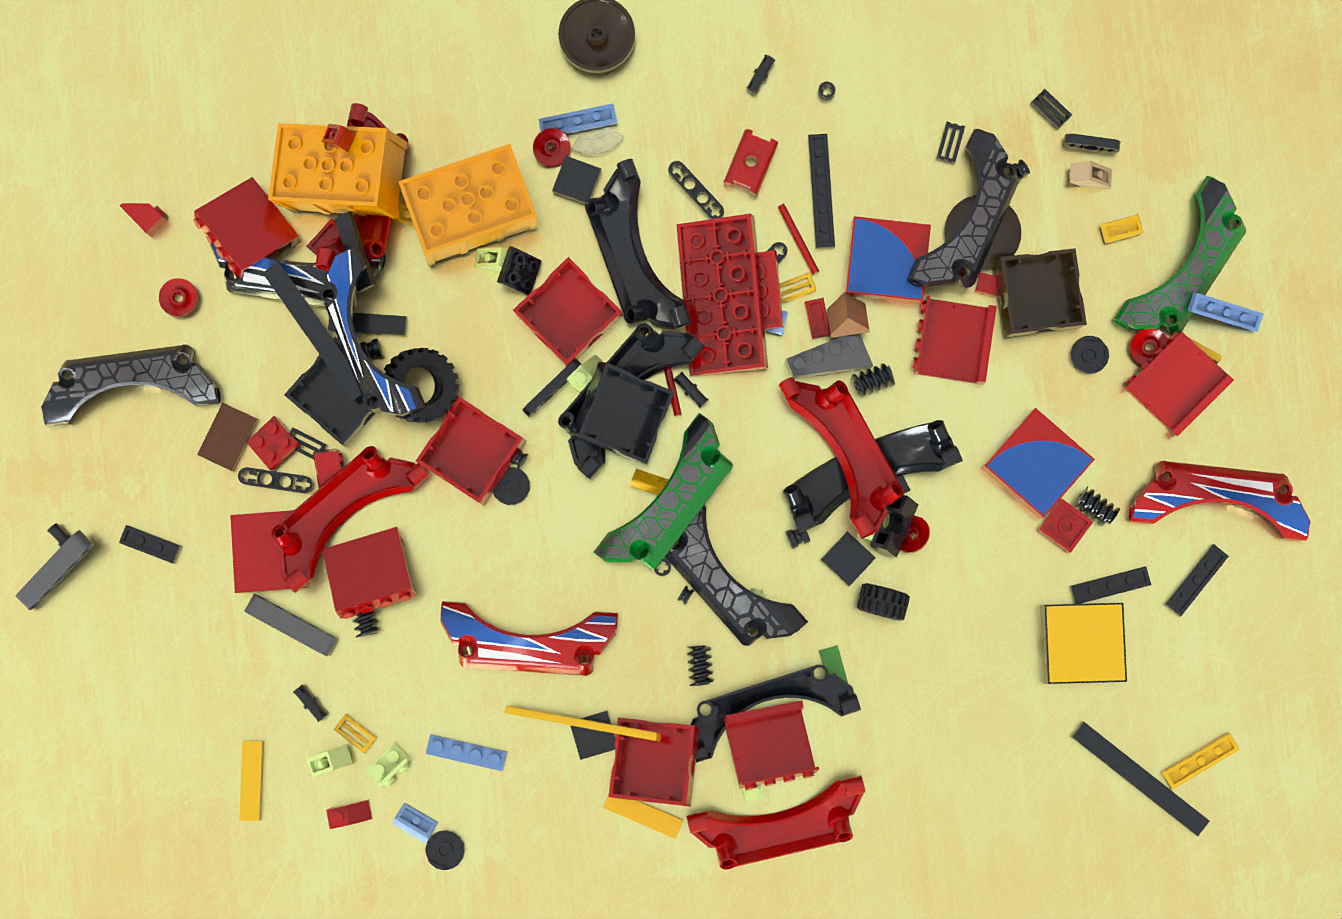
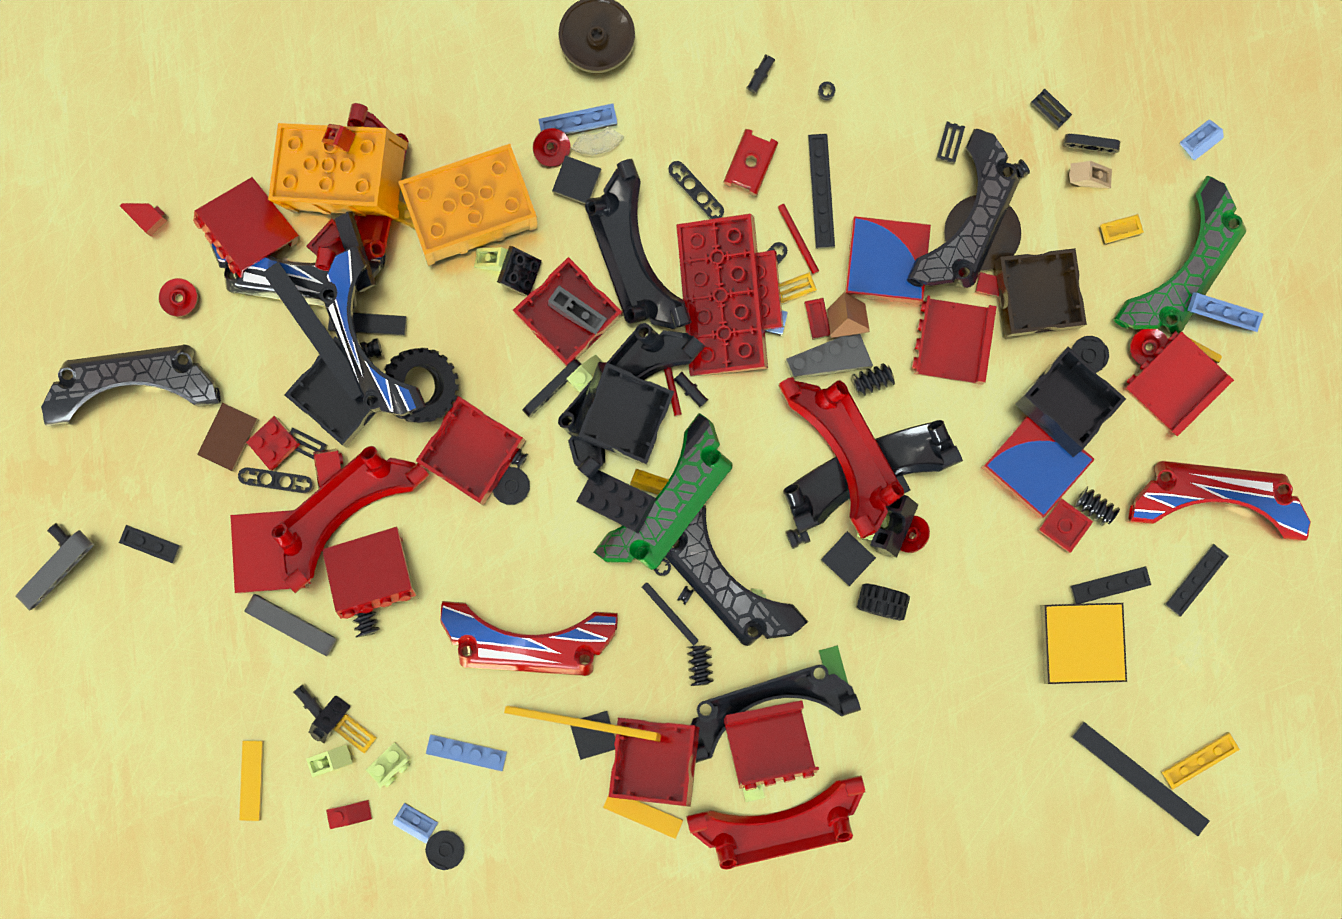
none -> black bracket [308,696,350,743]
none -> dark grey slope [547,286,607,335]
none -> black plate [576,470,657,533]
none -> black tile [642,582,699,646]
none -> black tile [1015,346,1126,457]
none -> light blue slope [1180,119,1224,160]

